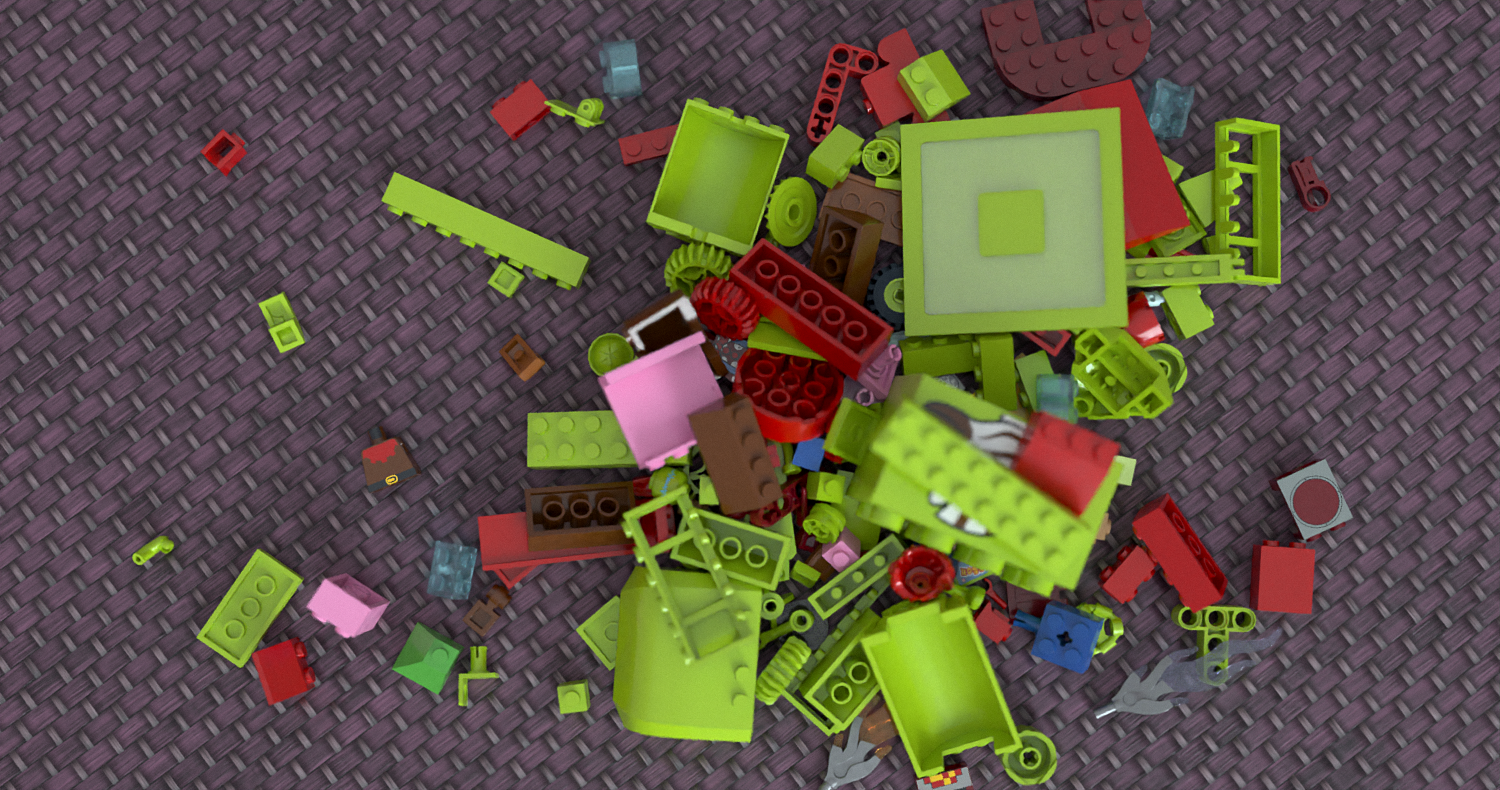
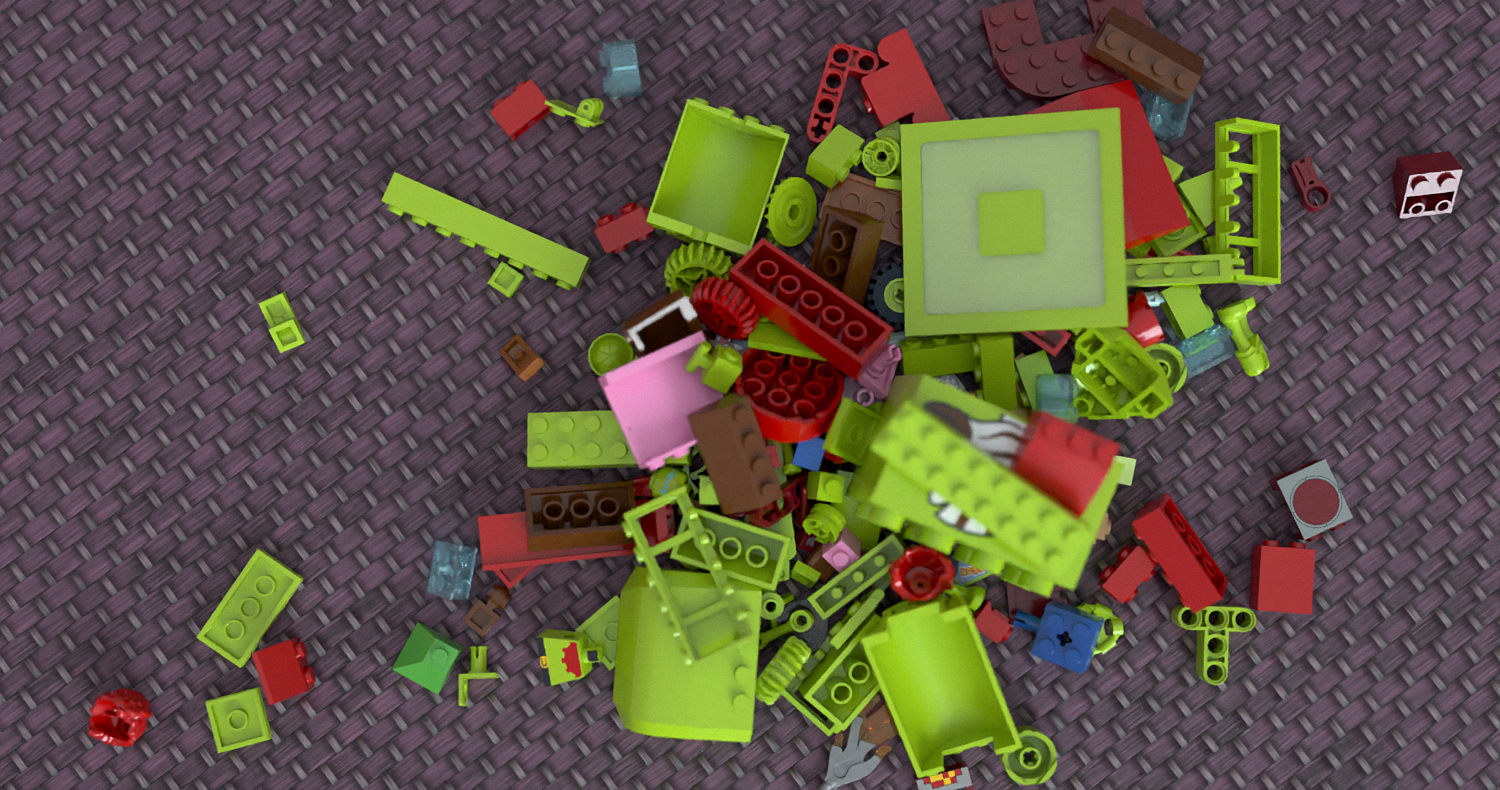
lime arm [132,536,174,565] -> none
red window [200,129,247,177] -> none
bright pink brick [307,573,390,638] -> none
reddish brown torso [361,426,422,493] -> none
lime brick [557,679,591,714] -> none
red plate [618,124,679,166] -> none
lime slope [897,49,971,123] -> none
red hand [983,578,1008,609] -> none
clear purple piece [1093,628,1283,719] -> none
none -> red hair [88,688,152,747]
none -> lime tile [205,686,273,753]
none -> lime torso [536,629,603,687]
none -> red brick [594,202,654,254]
none -> lime brick [685,341,743,394]
none -> lime hinge [828,588,884,649]
none -> reddish brown slope [1086,6,1204,106]
none -> clear light blue bracket [1176,325,1235,378]
none -> lime piece [1216,297,1270,376]
none -> dark red slope [1392,151,1463,219]

